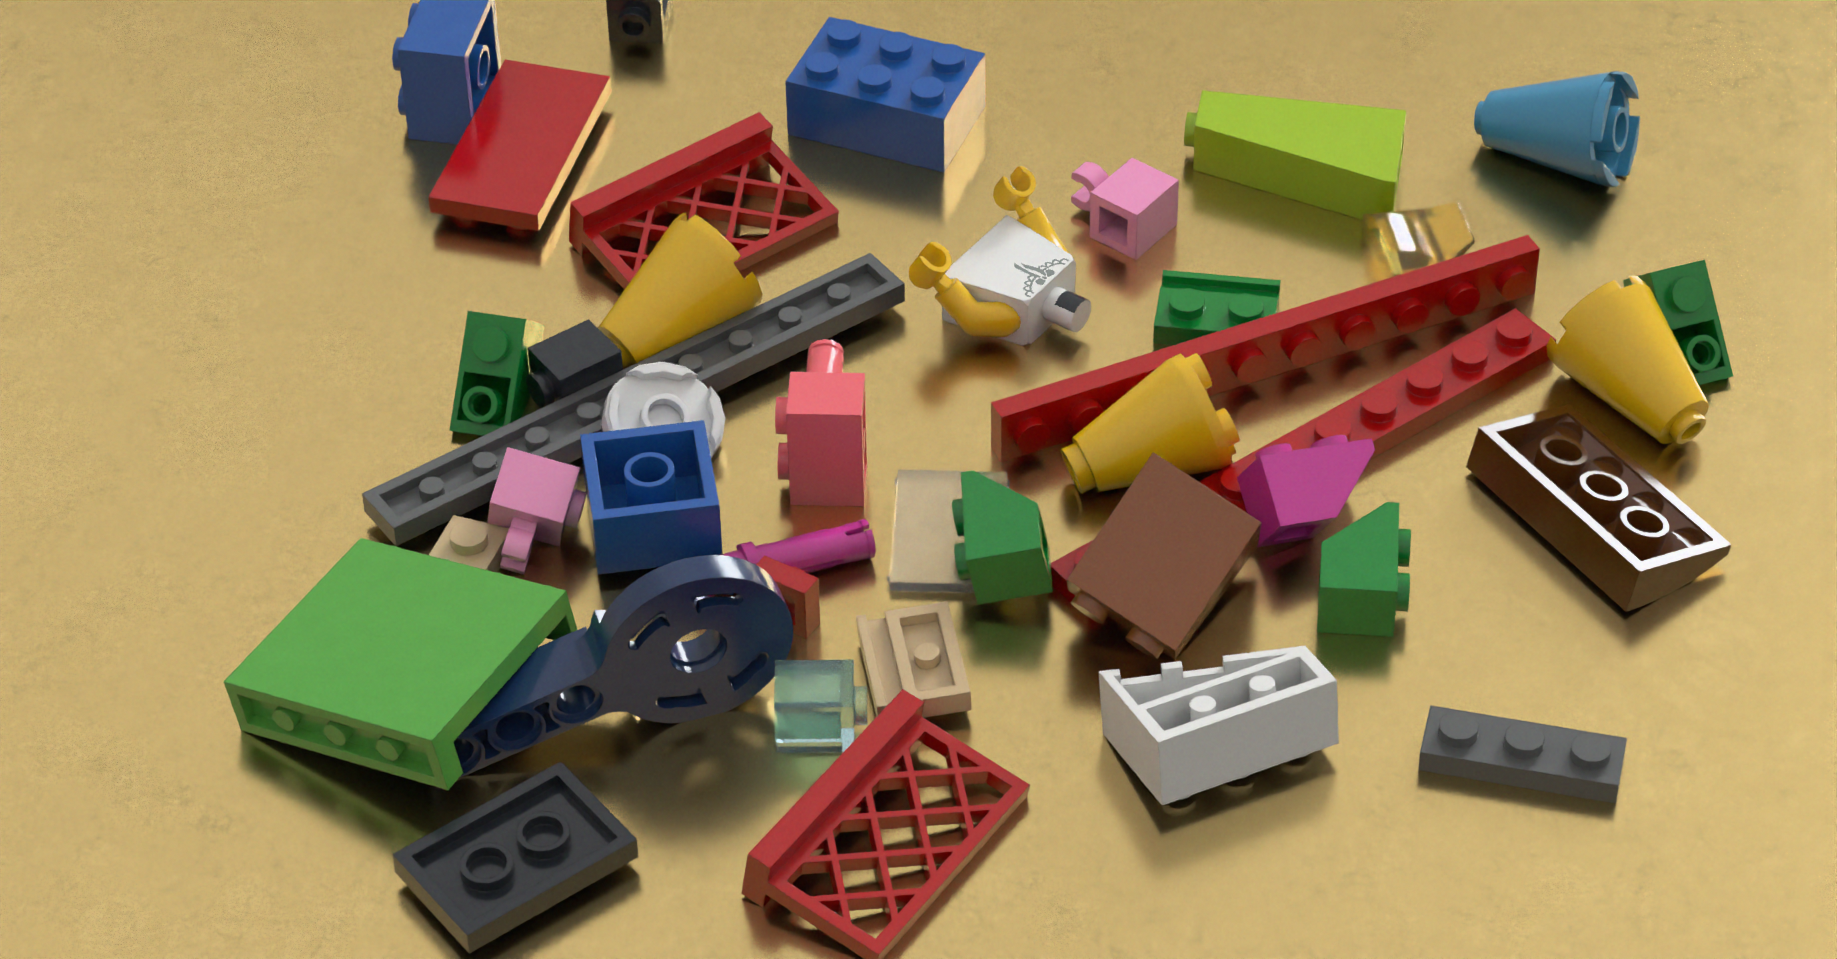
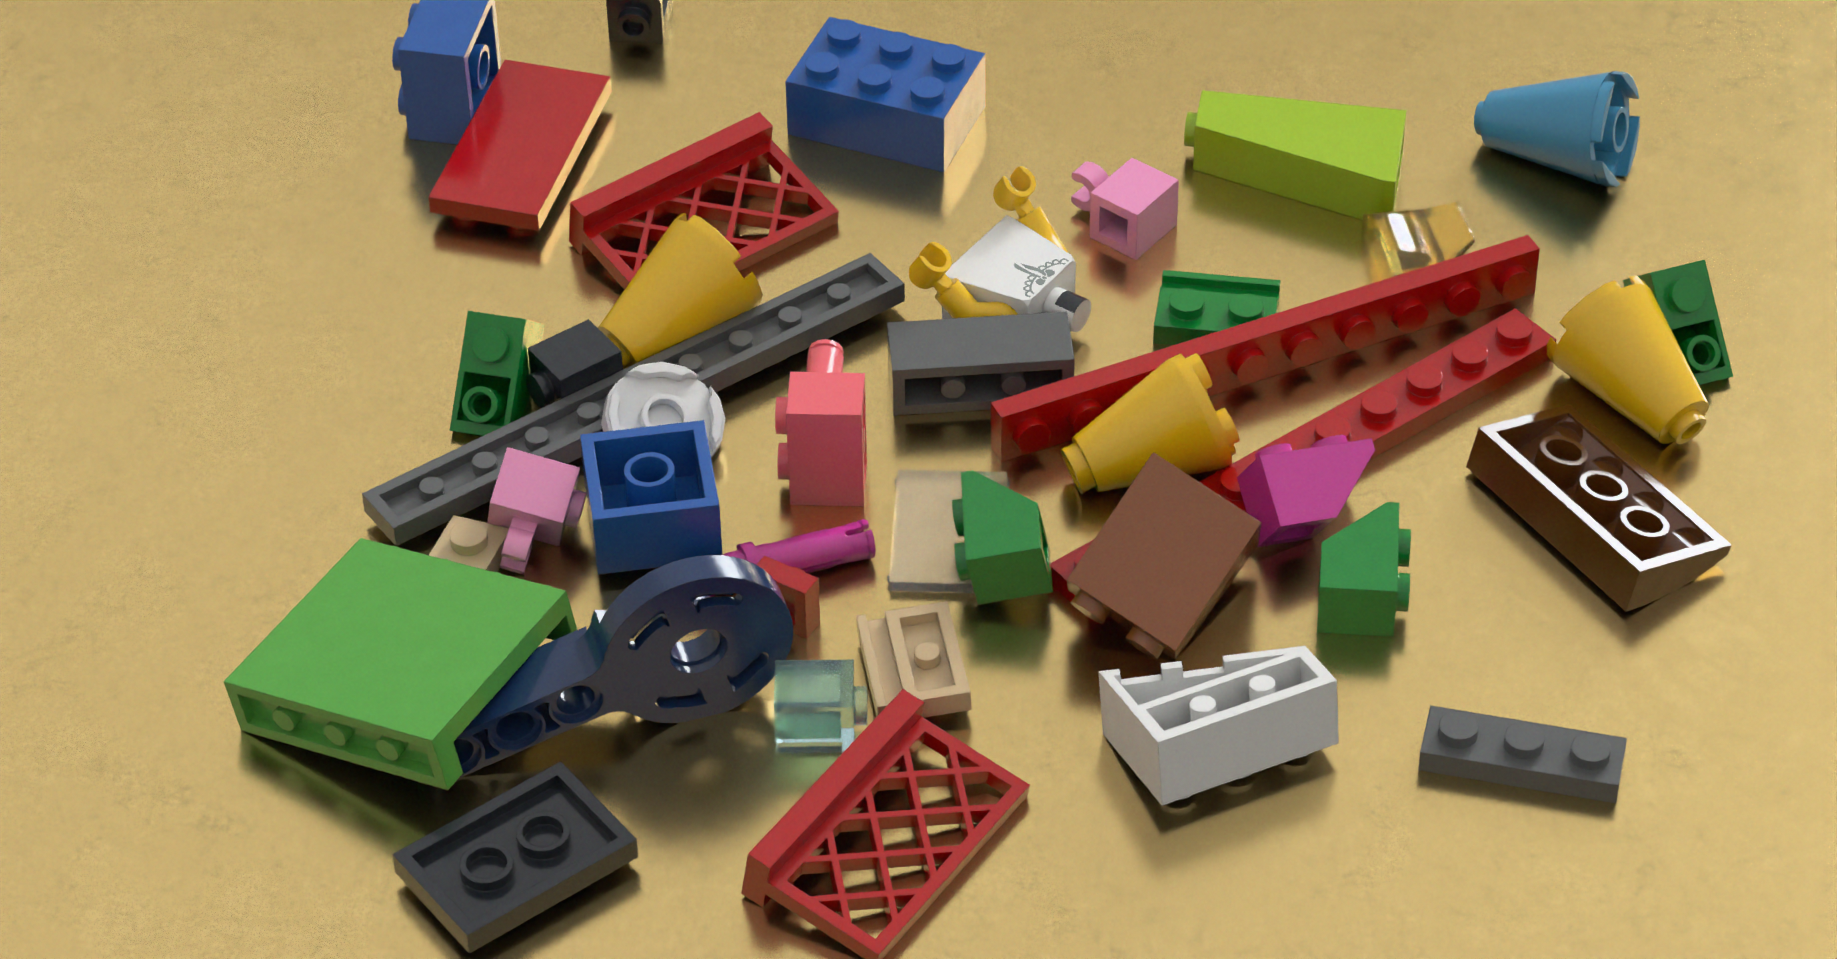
none -> dark grey brick [887,311,1075,416]

